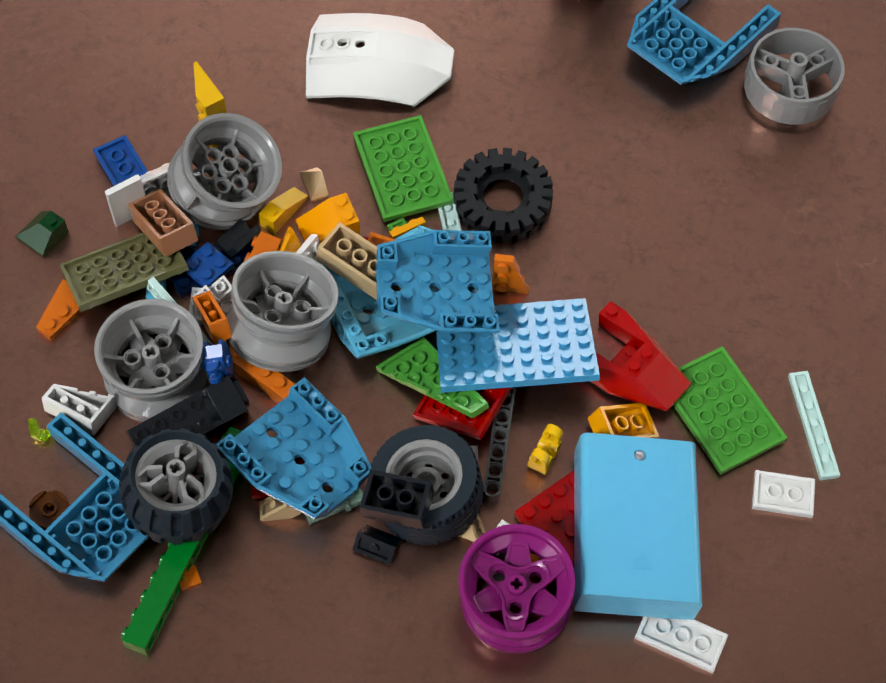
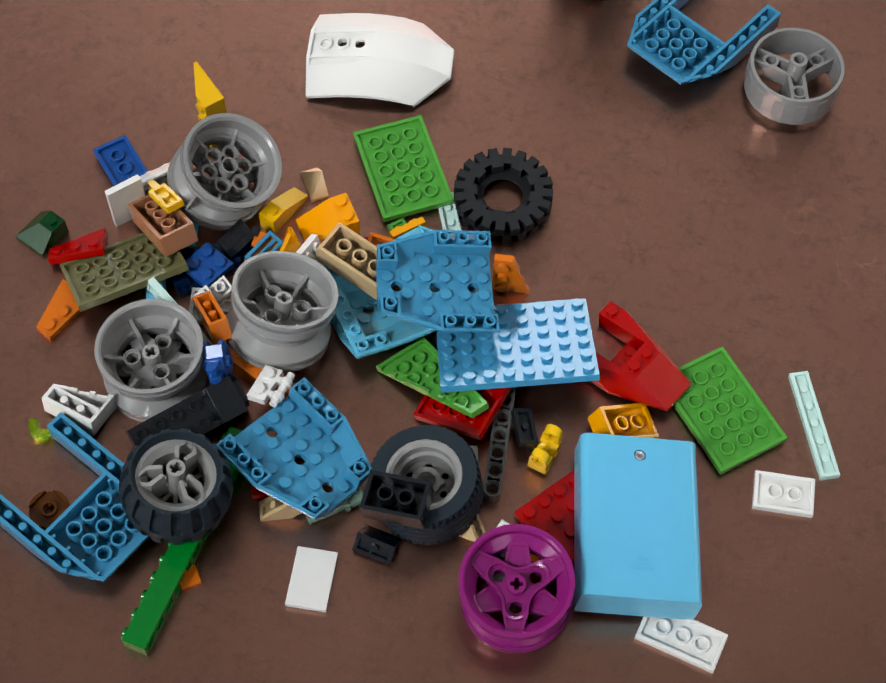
none -> red wing [48,228,107,265]
none -> yellow hinge [147,179,184,214]
none -> dark azure tile [245,230,283,260]
none -> white plate [247,365,295,407]
none -> white tile [285,546,338,613]
none -> black panel [511,408,539,453]

